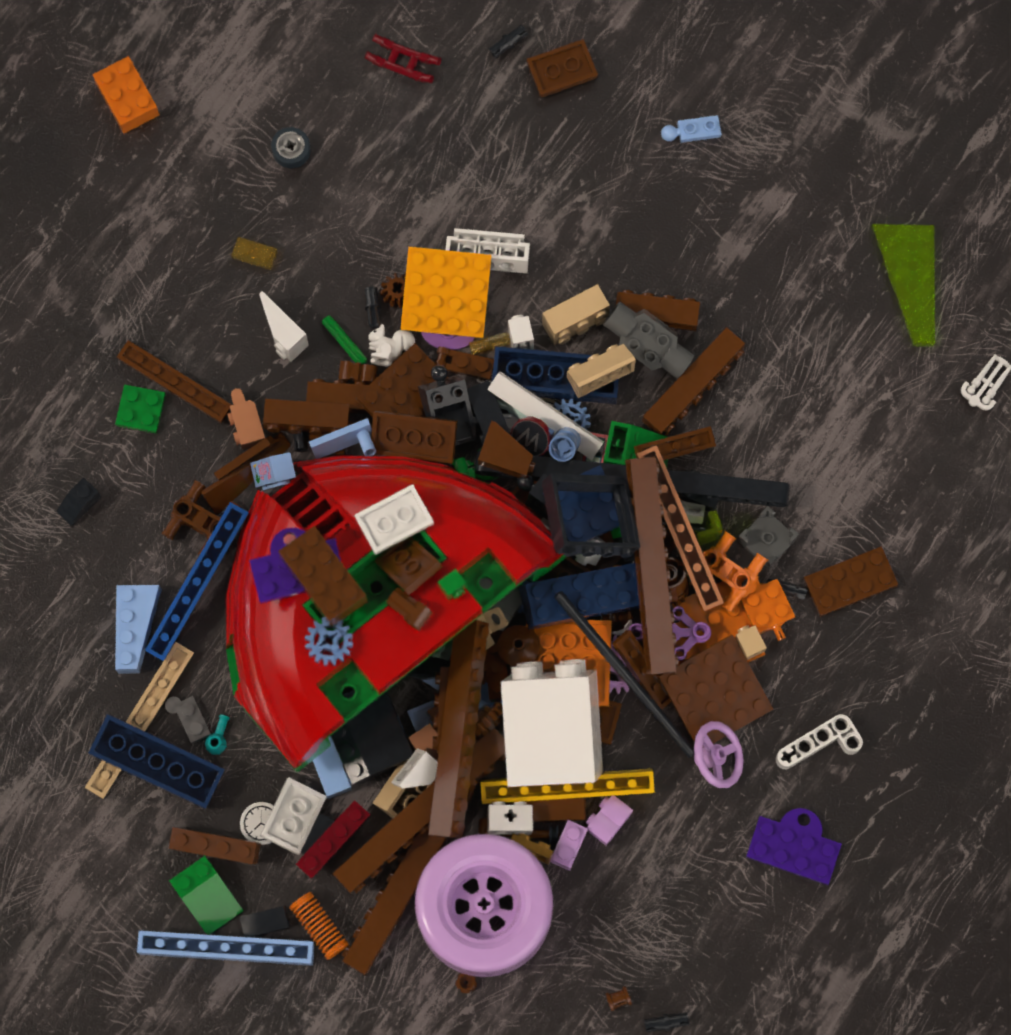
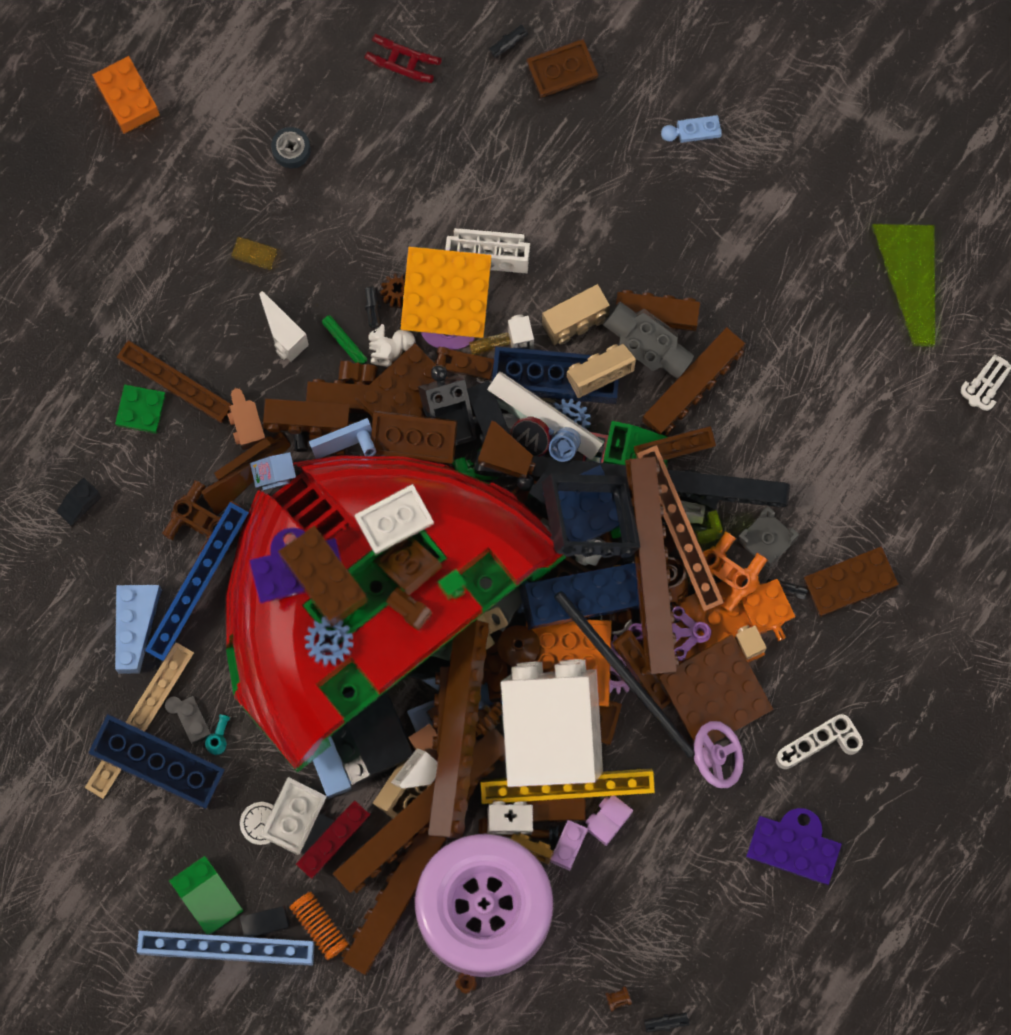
reddish brown brick [169,827,261,864] -> none

